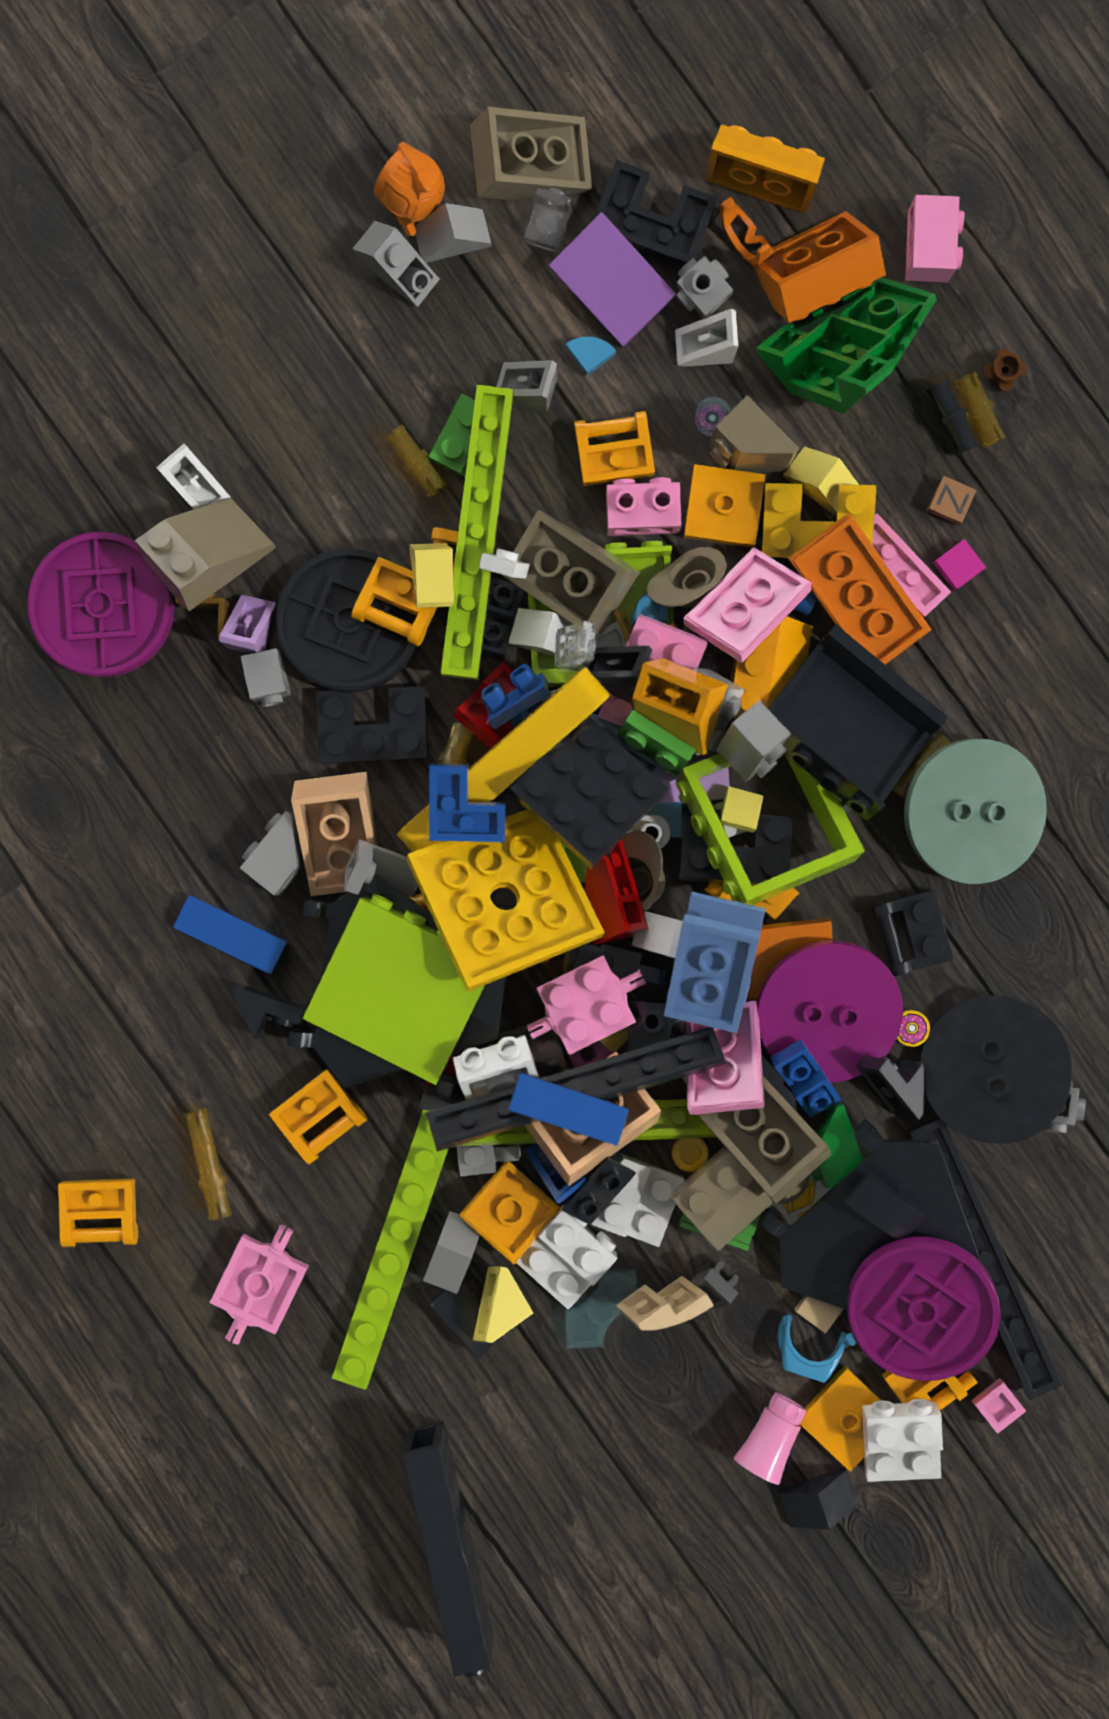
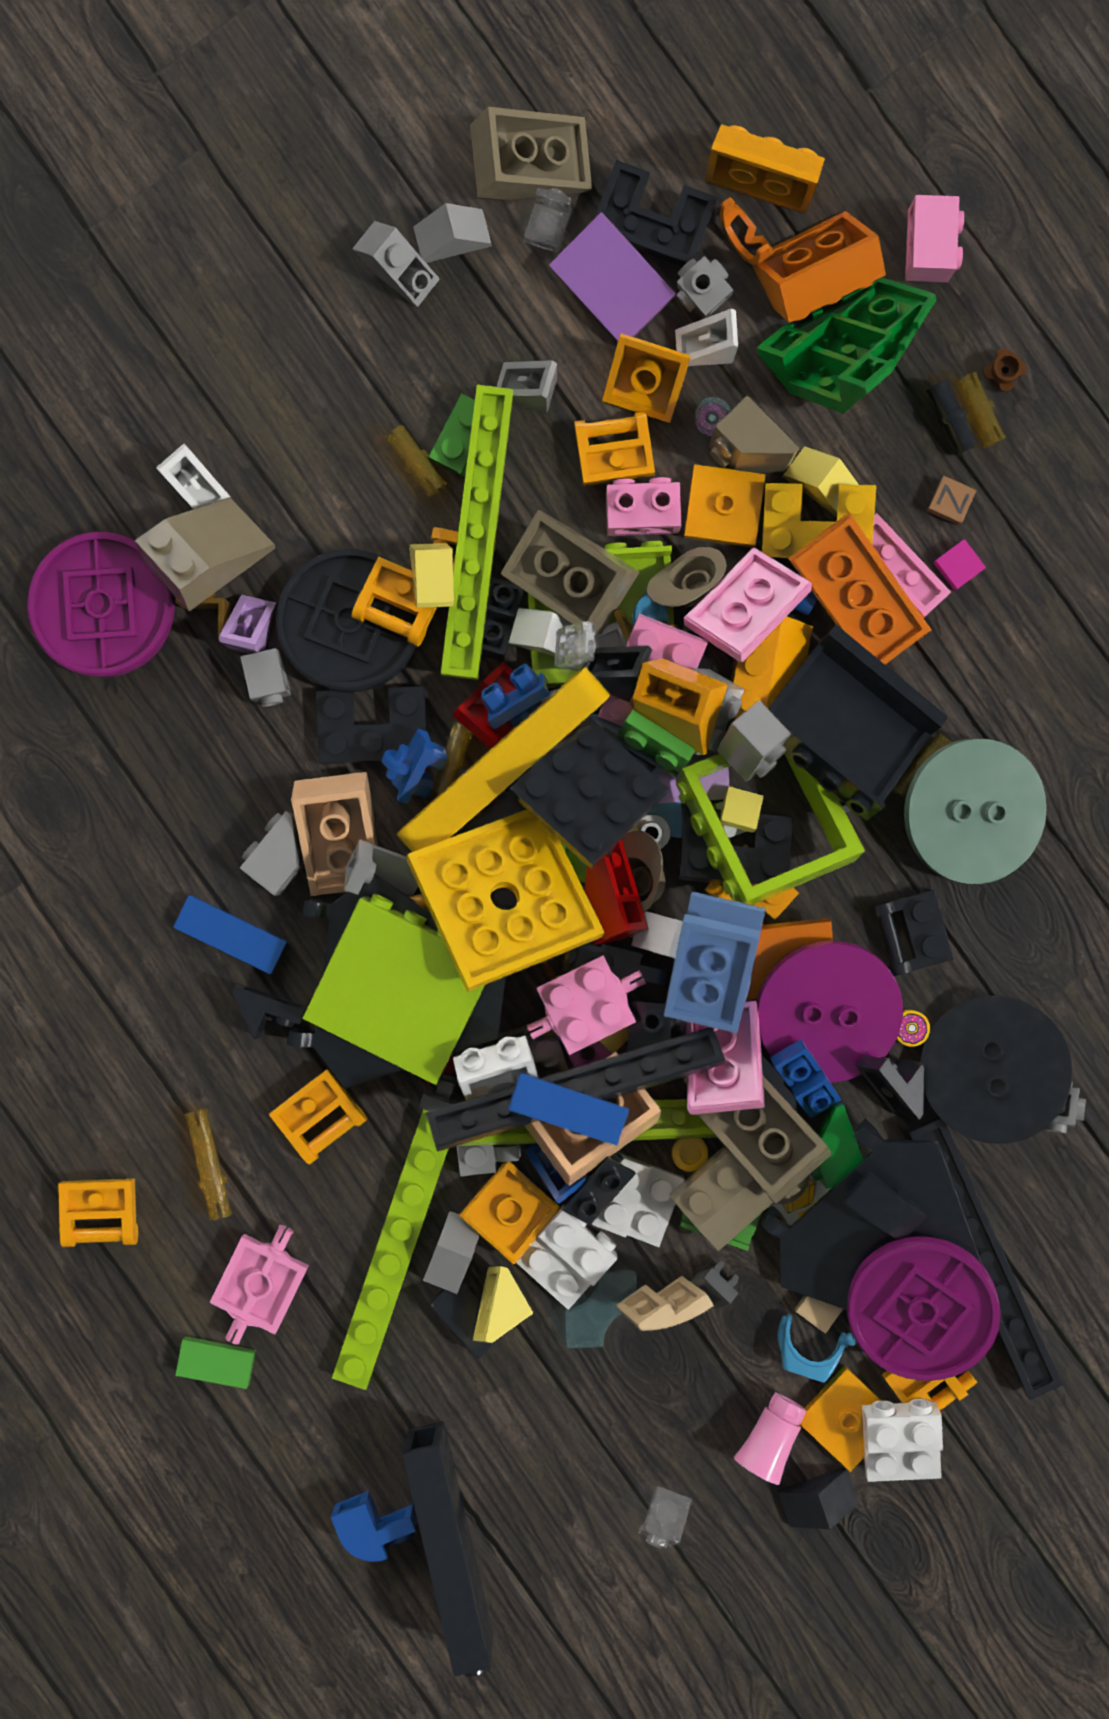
orange helmet [374,142,445,236] -> none
blue plate [429,764,506,842] -> none
white plate [479,548,530,579] -> none
dark azure tile [566,337,616,376] -> none
bright pink plate [971,1378,1026,1434] -> none
none -> bright green tile [175,1336,256,1389]
none -> blue brick [331,1491,418,1562]
none -> blue hips [382,729,448,804]
none -> light orange slope [602,333,691,423]
none -> clear bracket [638,1486,692,1550]

